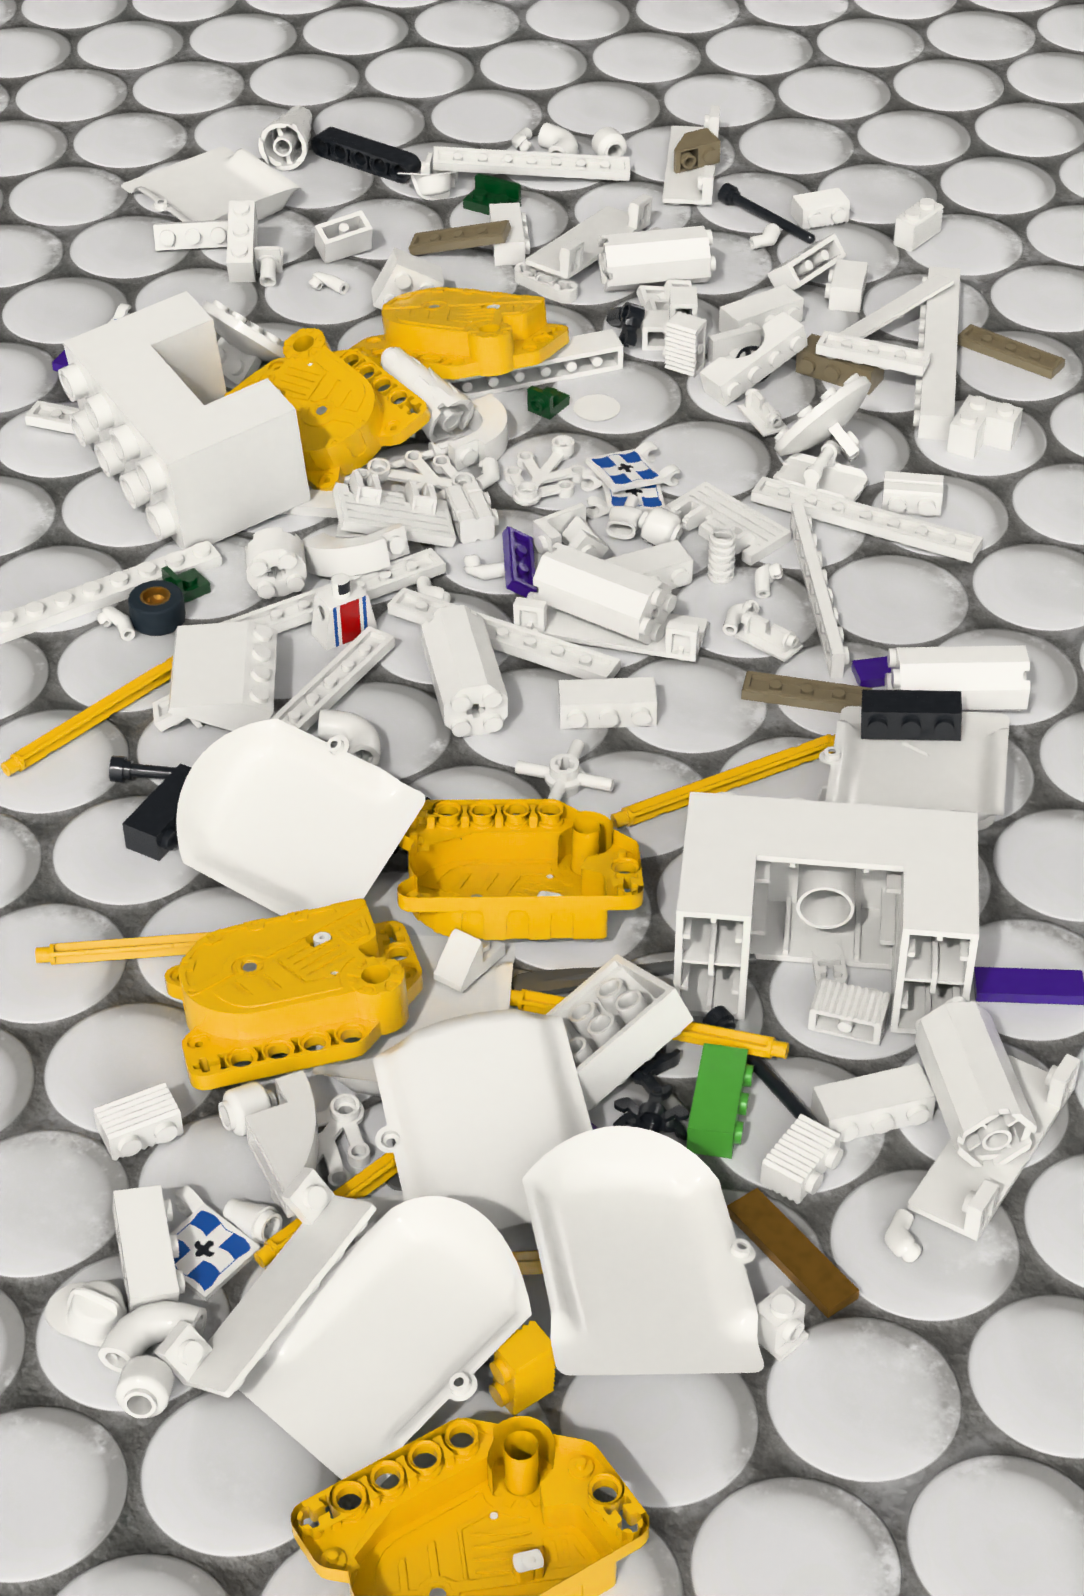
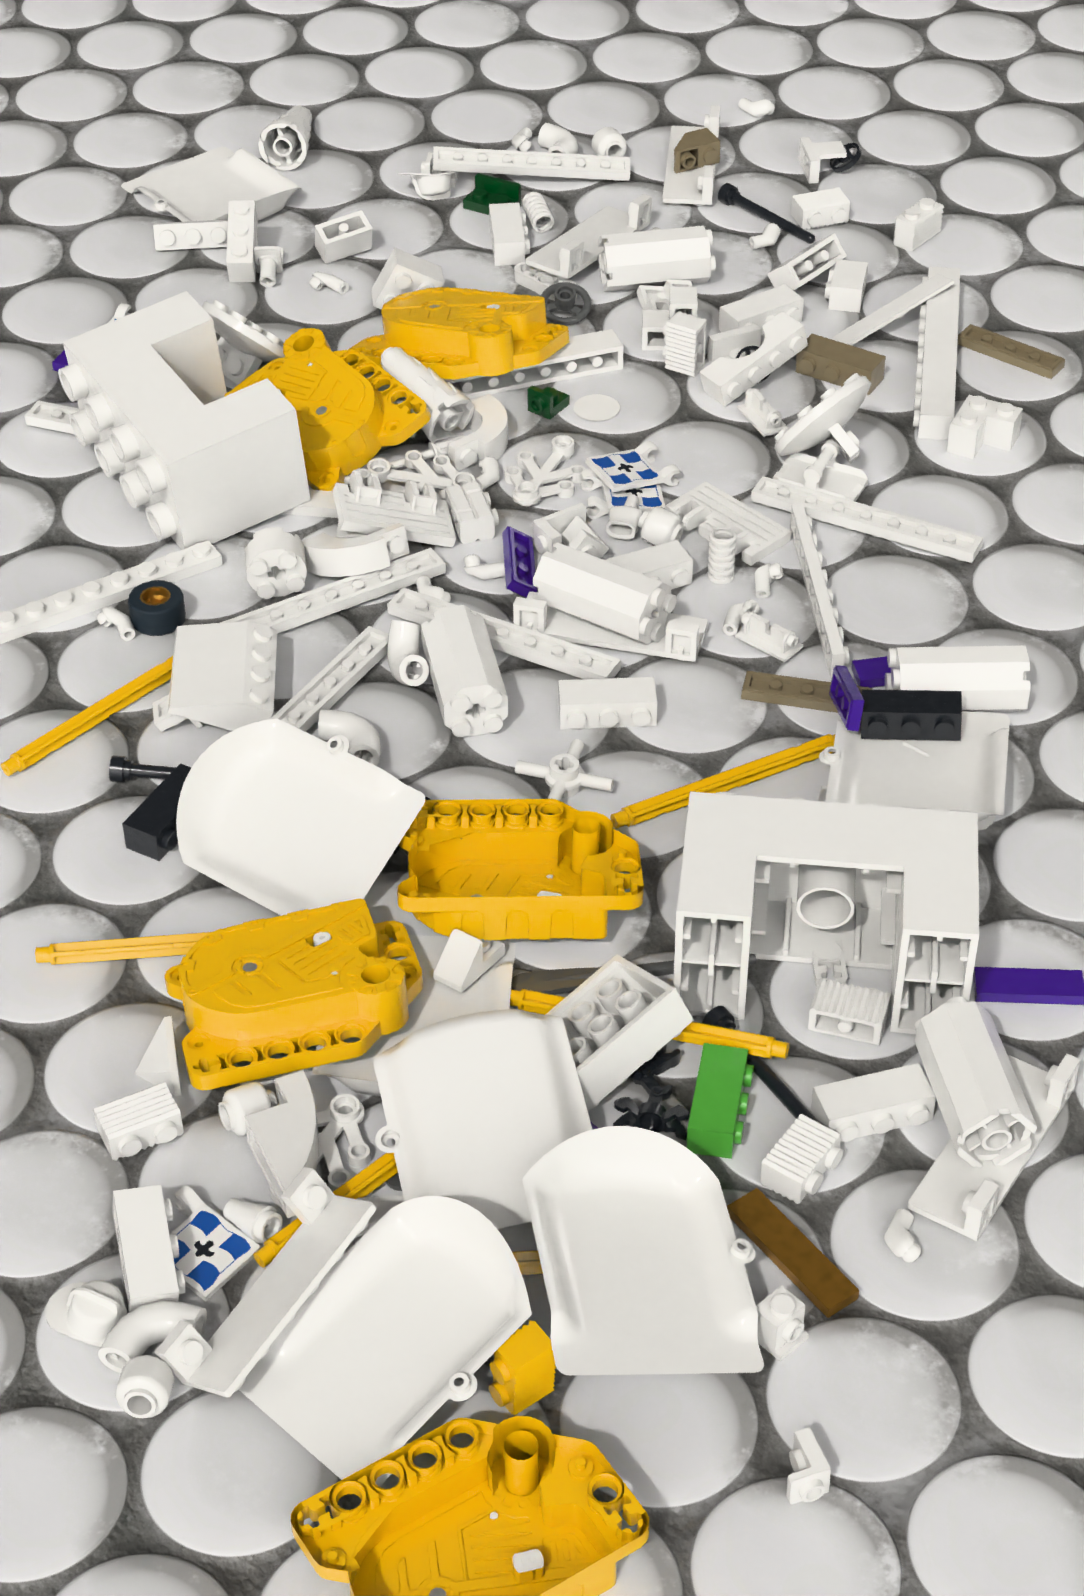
dark green bracket [161,566,211,604] -> none
black beam [311,127,421,183] -> none
white torso [311,573,377,651] -> none
dark tan tile [408,220,511,255] -> none
black bar [606,302,645,347] -> none
white plate [816,330,931,376] -> none
white brick [882,471,944,517] -> none
none -> white slope [134,1016,181,1096]
none -> white cylinder [387,620,429,686]
none -> white piece [522,192,554,233]
none -> dark grey piece [540,282,592,326]
none -> white arm [739,98,775,117]
none -> white bracket [786,1427,831,1504]
none -> white piece [798,137,862,184]
none -> dark purple tile [829,665,864,731]

